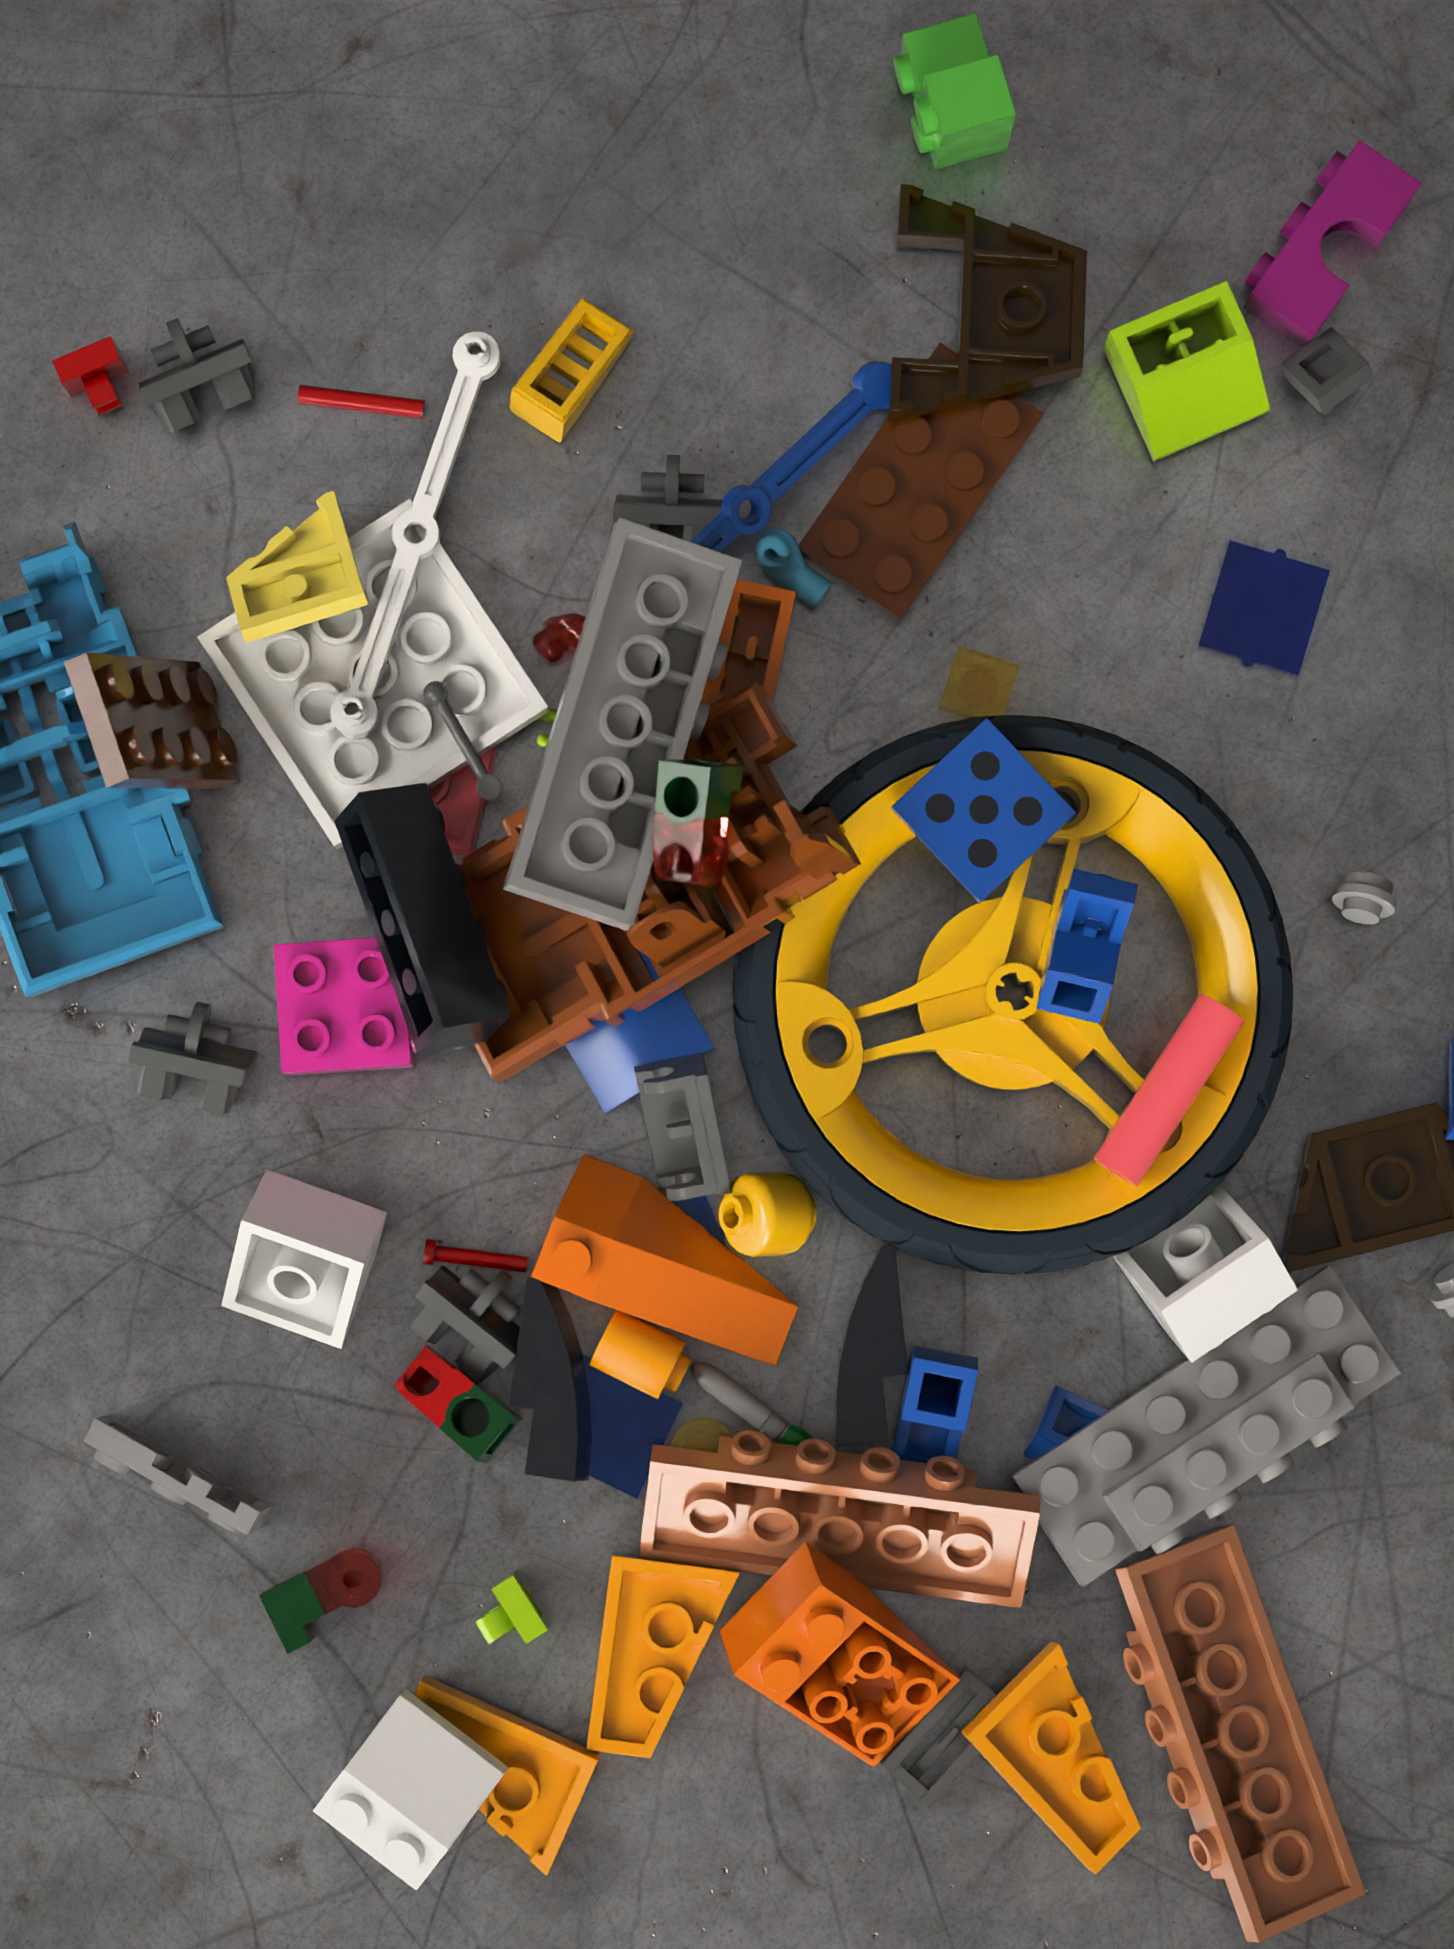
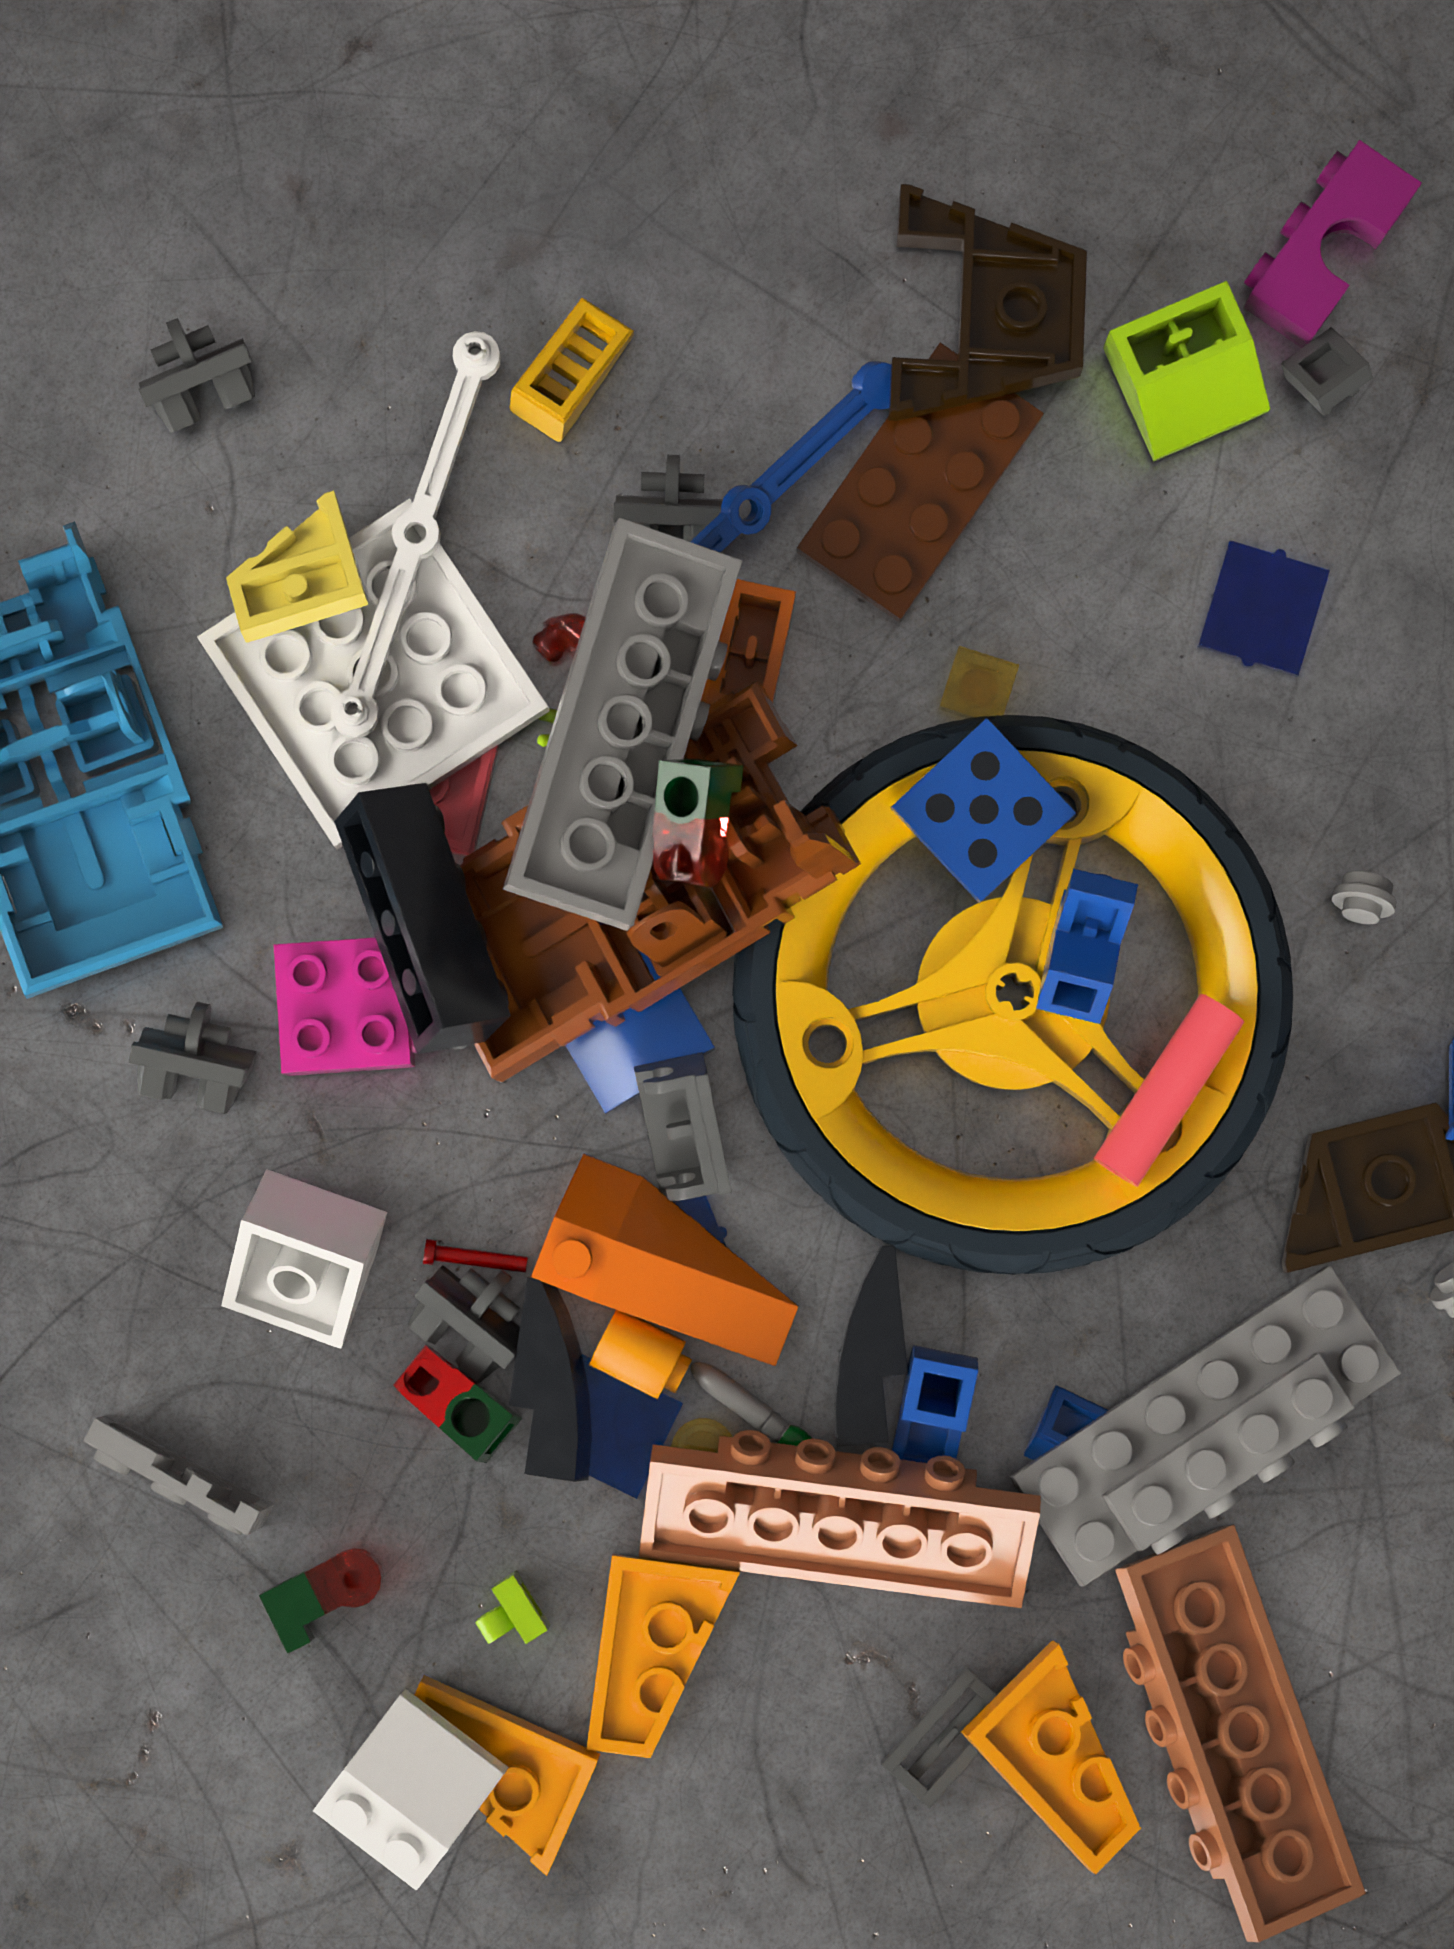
red tile [52,336,130,416] -> none
reddish brown plate [64,652,240,789] -> none
red piece [298,385,425,419] -> none
dark grey hinge [423,681,502,801] -> none
yellow head [719,1172,817,1257] -> none
orange slope [719,1541,960,1768] -> none
medium azure arm [755,529,833,609] -> none
bright green brick [893,13,1016,170] -> none
white slope [1113,1184,1298,1363] -> none

